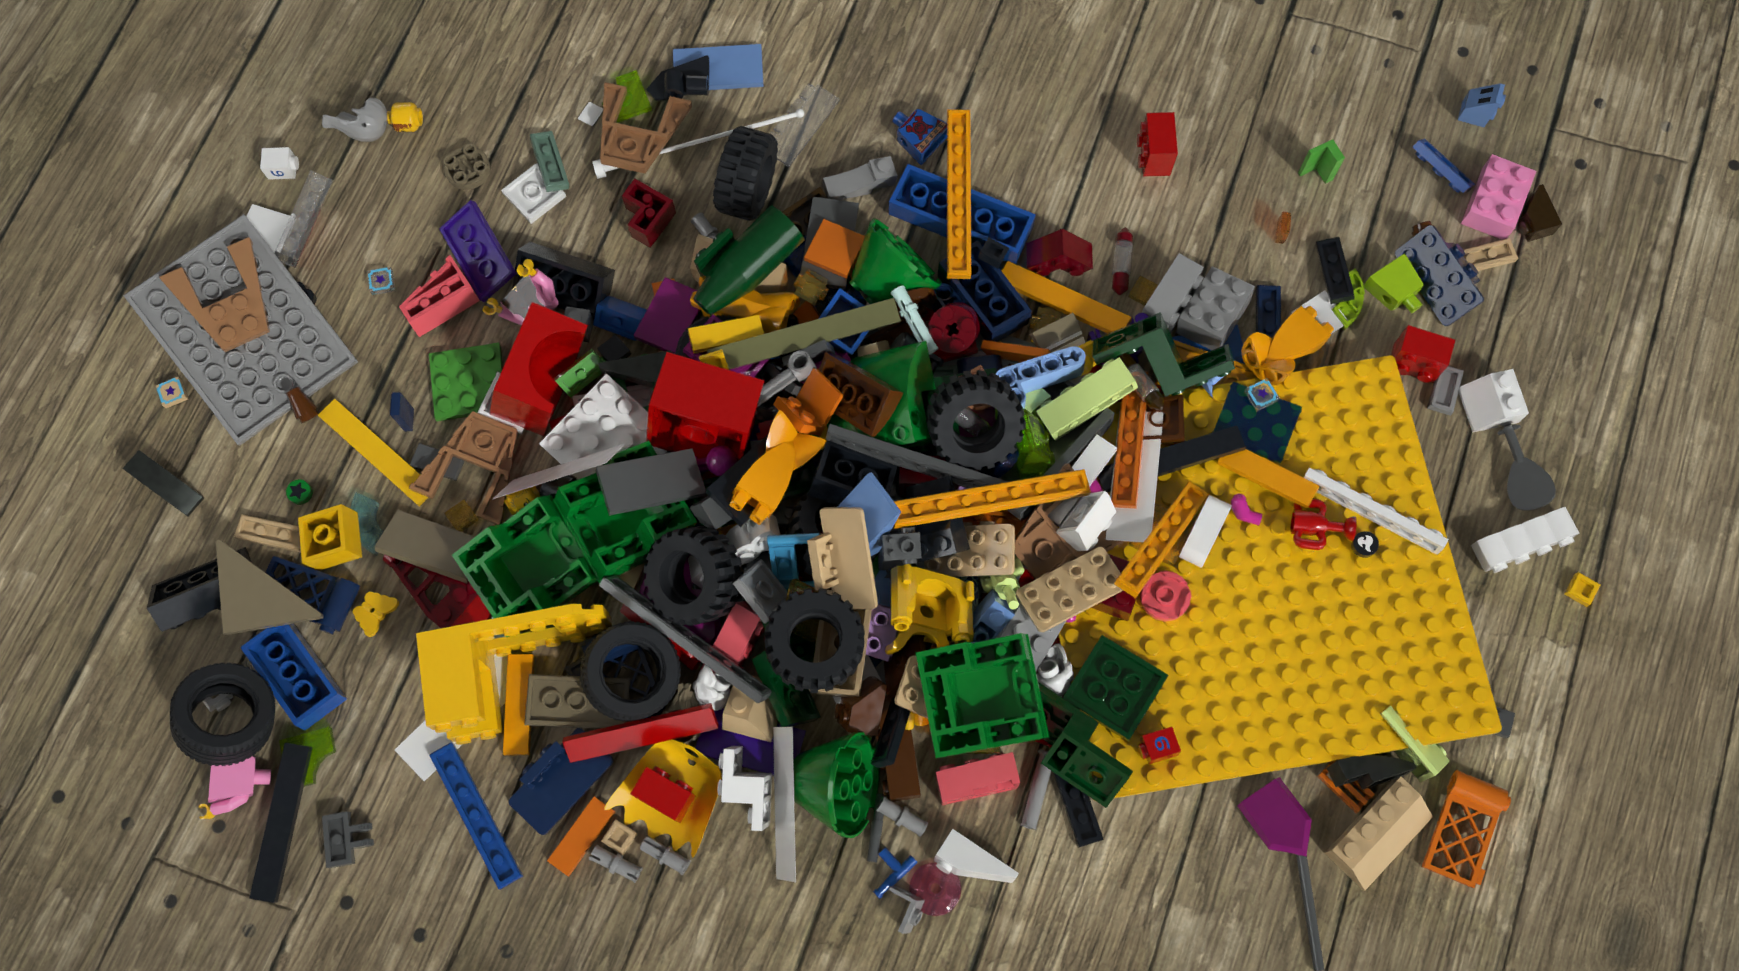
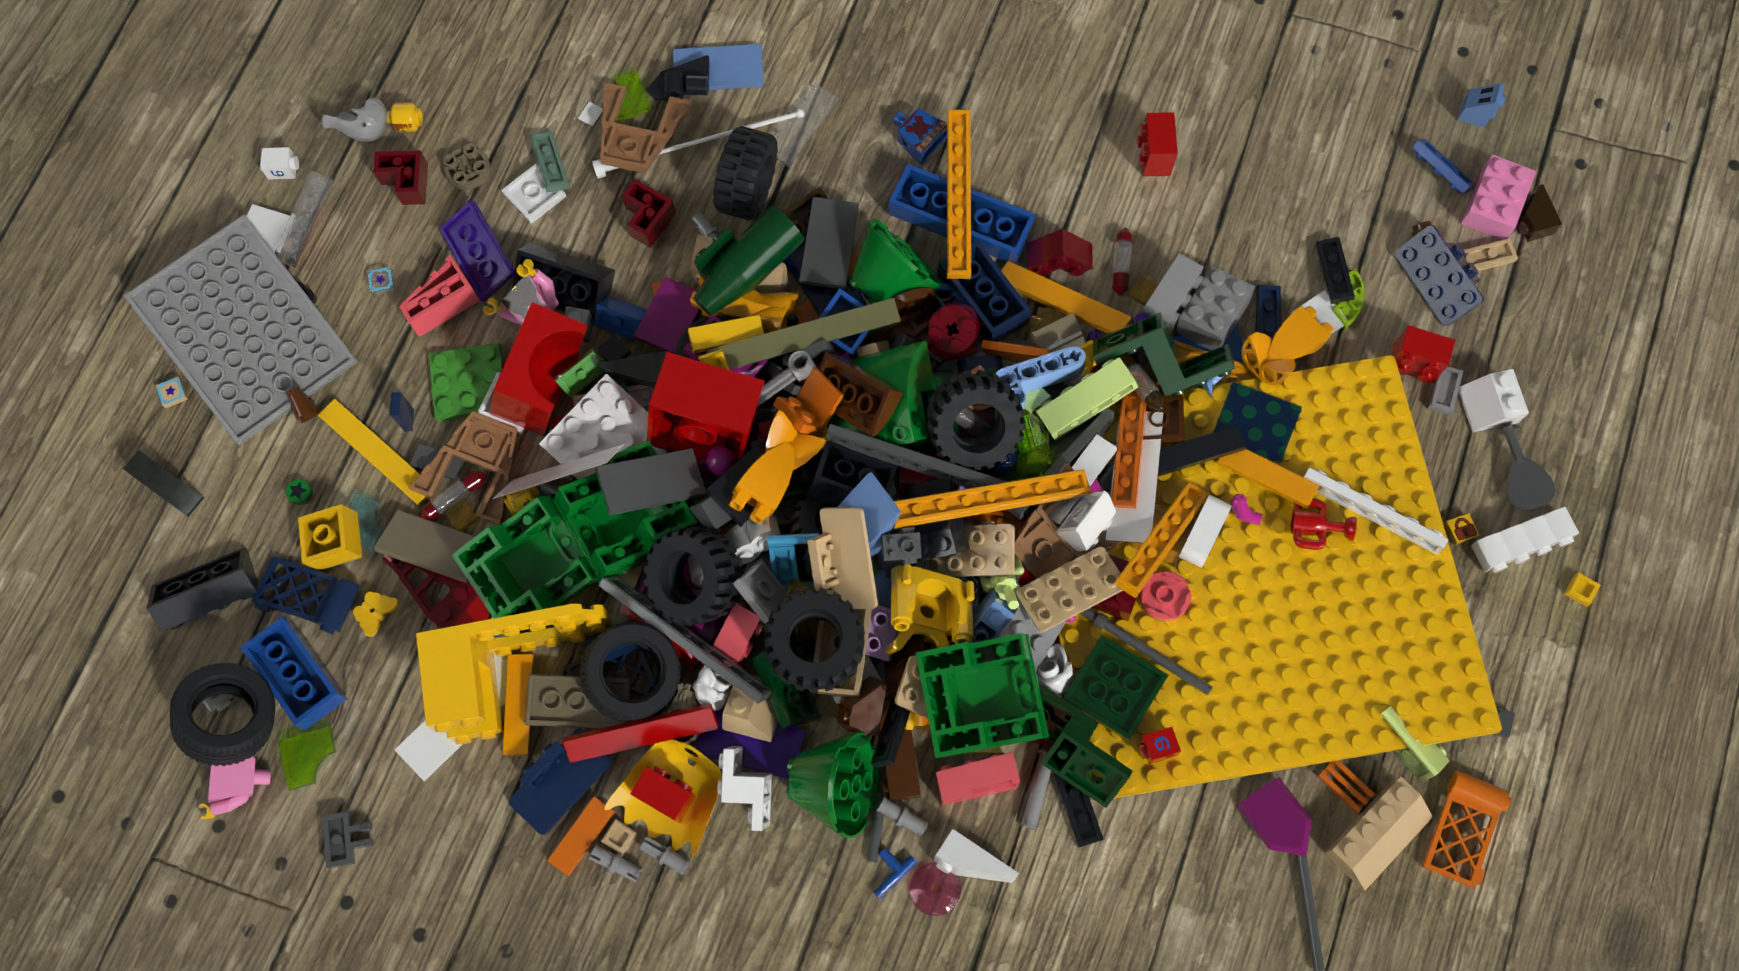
medium nougat wing [159,237,270,352] -> none
dark tan tile [216,539,324,635] -> none
tan tile [234,514,301,553] -> none
black tile [249,743,313,903] -> none
blue tile [429,742,523,890] -> none
white sticker [773,727,796,882] -> none
clear yellow brick [793,269,829,305] -> none
orange tile [804,219,865,279] -> none
light grey slope [822,156,898,200] -> none
light grey bracket [889,886,925,934] -> none
light aqua pin [891,285,939,355] -> none
black tile [978,237,1009,269] -> none
clear tile [1245,378,1279,411] -> none
clear orange tile [1275,212,1291,244] -> none
bright green panel [1298,139,1345,184] -> none
pearl dark grey slope [1327,755,1417,790] -> none
black tile [1351,531,1379,558] -> none
lime torso [1364,254,1423,314] -> none
none -> dark red brick [373,150,428,205]
none -> piece [420,471,485,521]
none -> dark grey bar [1080,608,1213,695]
none -> tile [1444,513,1480,545]

